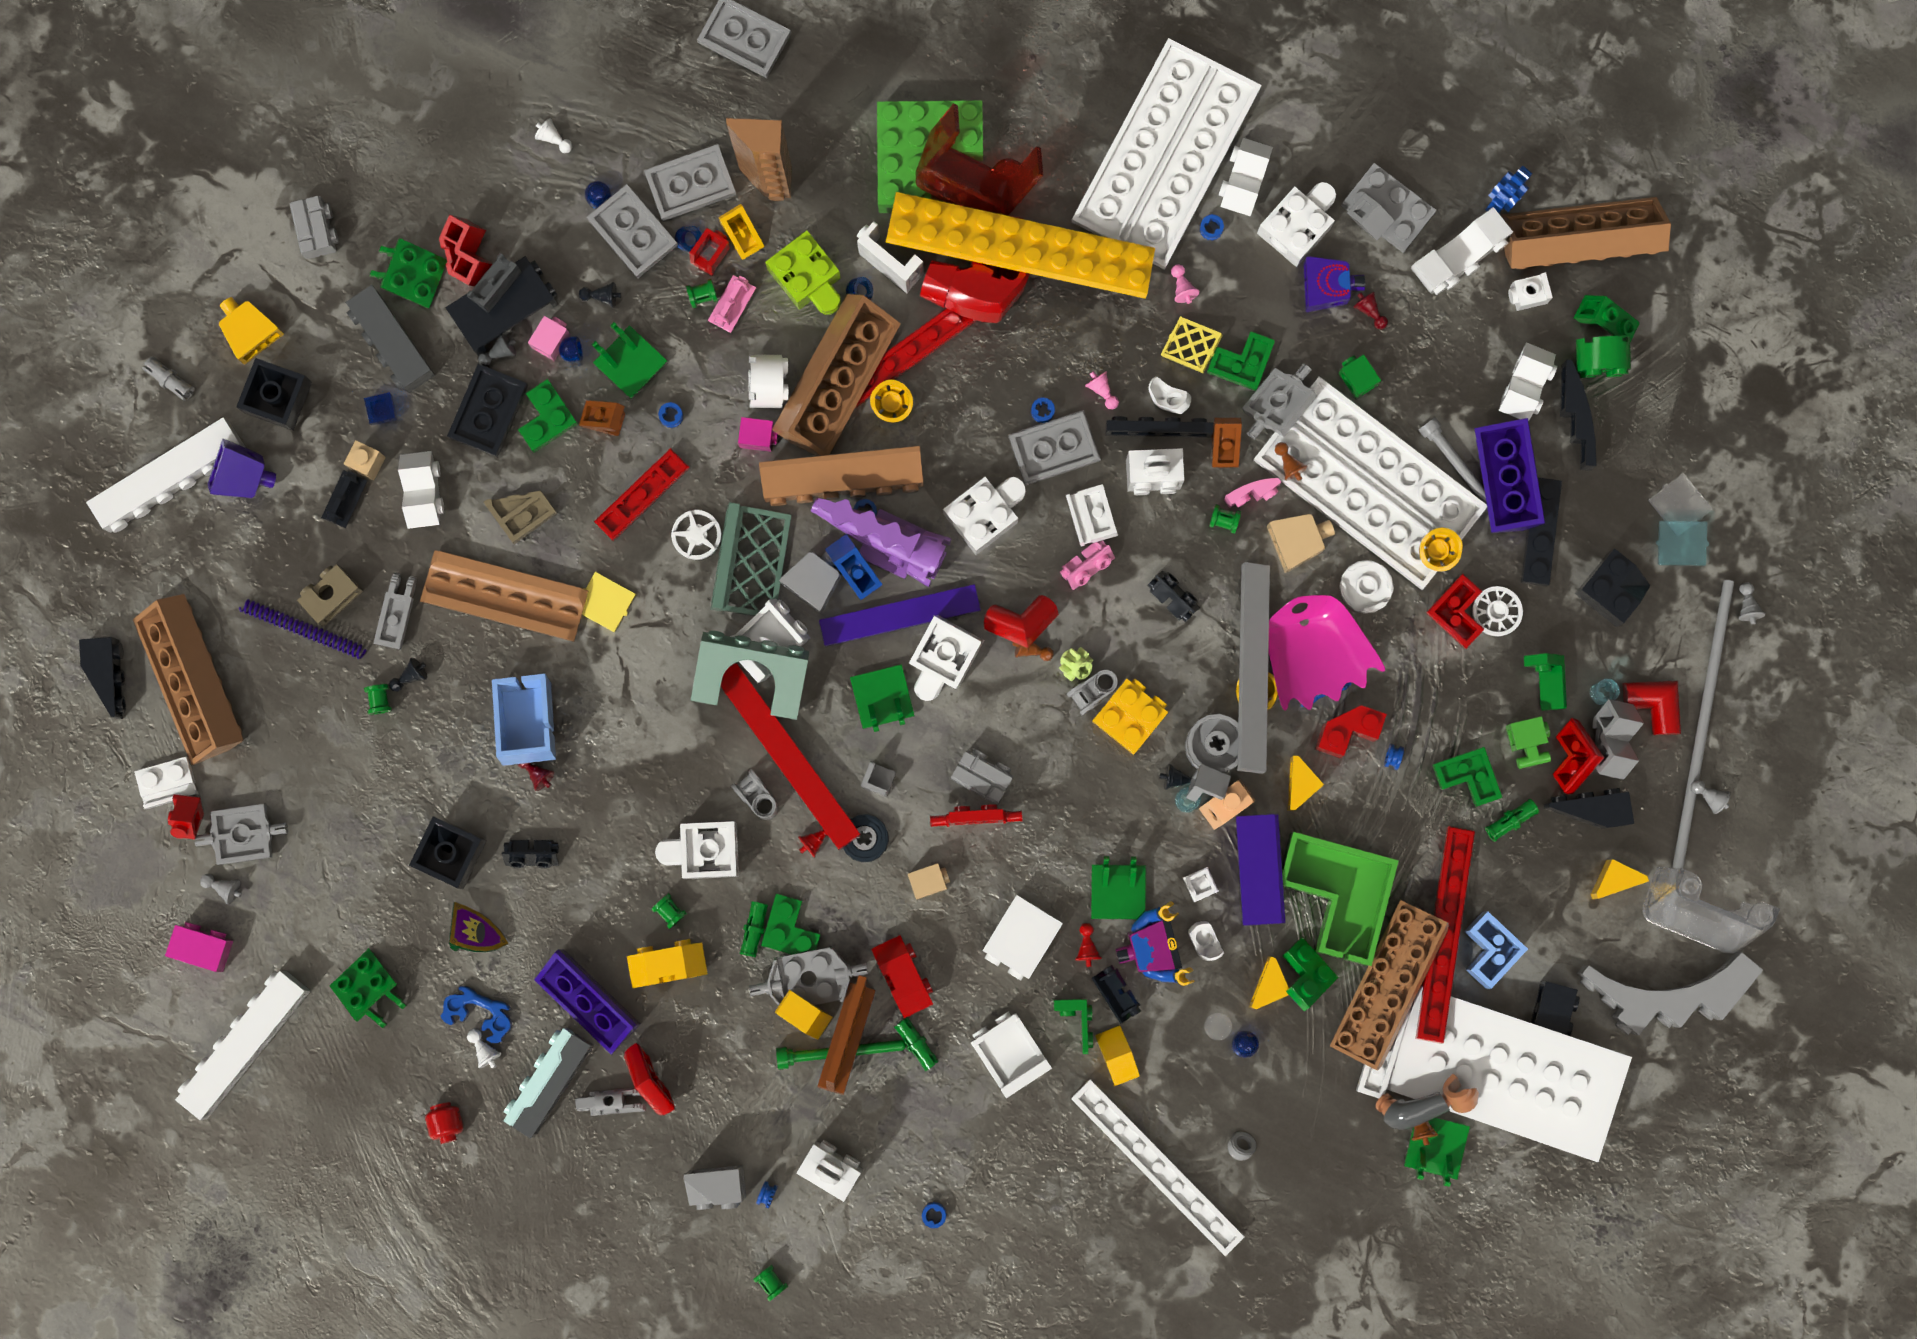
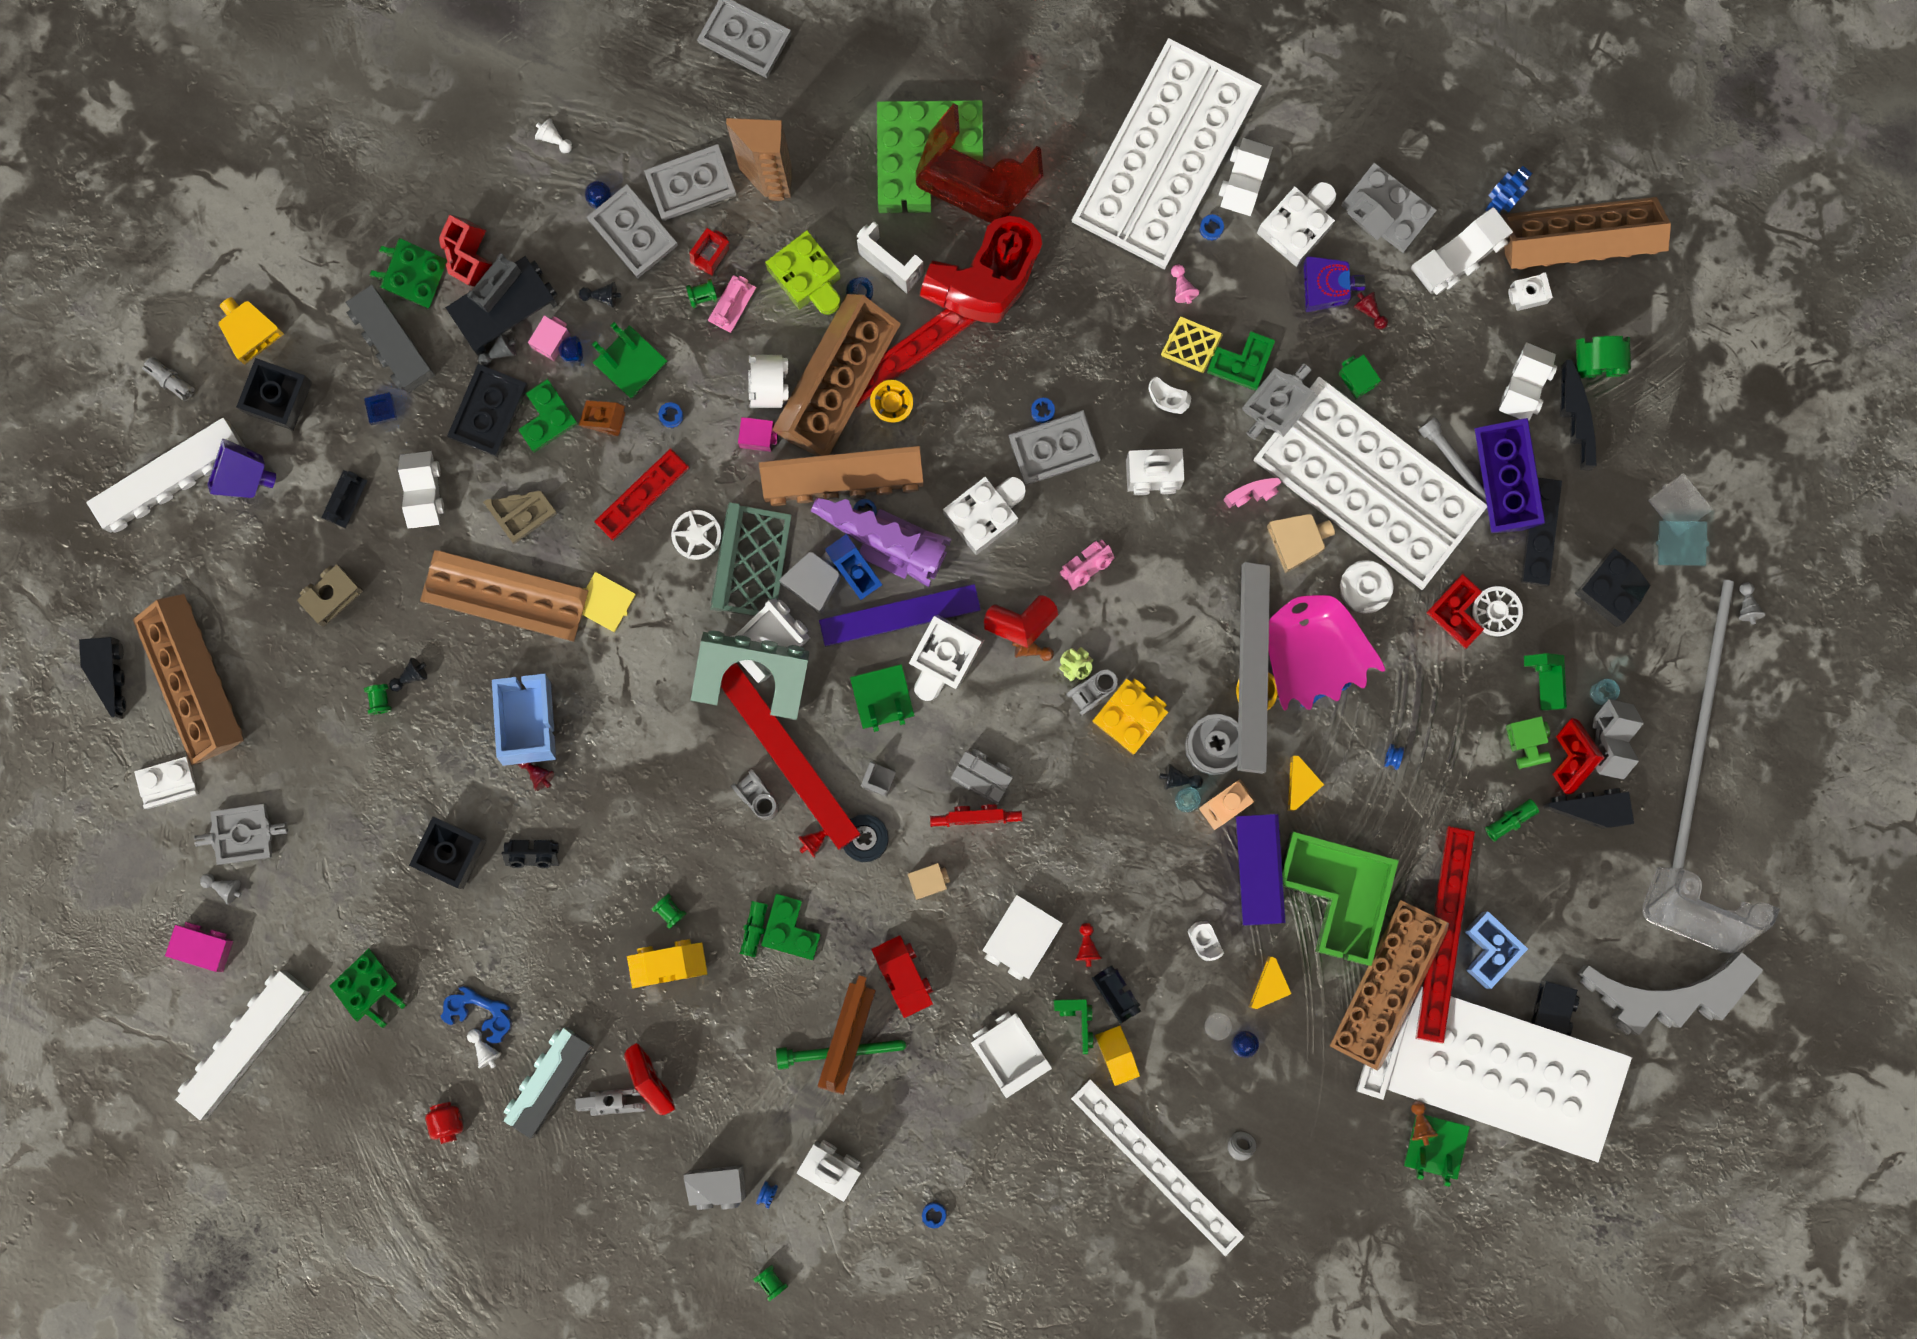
red brick [168,794,204,840] -> none
dark purple piece [239,599,367,659] -> none
light grey brick [290,196,339,259] -> none
tan brick [344,440,386,481] -> none
light grey hinge [374,572,417,650] -> none
shield [449,902,508,953] -> none
dark purple slope [534,949,641,1055] -> none
white brick [655,821,739,879] -> none
clear blue piece [674,225,702,252] -> none
yellow slope [718,204,765,260] -> none
light grey plate [749,947,868,1006] -> none
yellow slope [775,989,833,1040] -> none
yellow plate [886,192,1155,299] -> none
green pin [894,1017,939,1071] -> none
white plate [1066,484,1118,547] -> none
bright pink piece [1085,371,1119,410] -> none
green plate [1091,856,1146,919] -> none
black plate [1106,416,1214,438] -> none
torso [1115,901,1194,986] -> none
black hinge [1147,570,1201,622] -> none
white tile [1183,867,1219,902] -> none
light grey panel [1186,764,1231,802] -> none
green bush [1209,504,1241,534] -> none
dark orange slope [1212,418,1242,467] -> none
dark orange piece [1274,442,1308,481] -> none
green plate [1282,937,1339,1011] -> none
red brick [1315,705,1387,758] -> none
piece [1376,1074,1479,1130] -> none
yellow helmet [1419,527,1463,571] -> none
green plate [1432,747,1503,807] -> none
green bracket [1574,295,1639,342] -> none
yellow slope [1591,859,1649,899] -> none
red brick [1622,681,1681,735] -> none
light grey piece [1691,780,1730,814] -> none

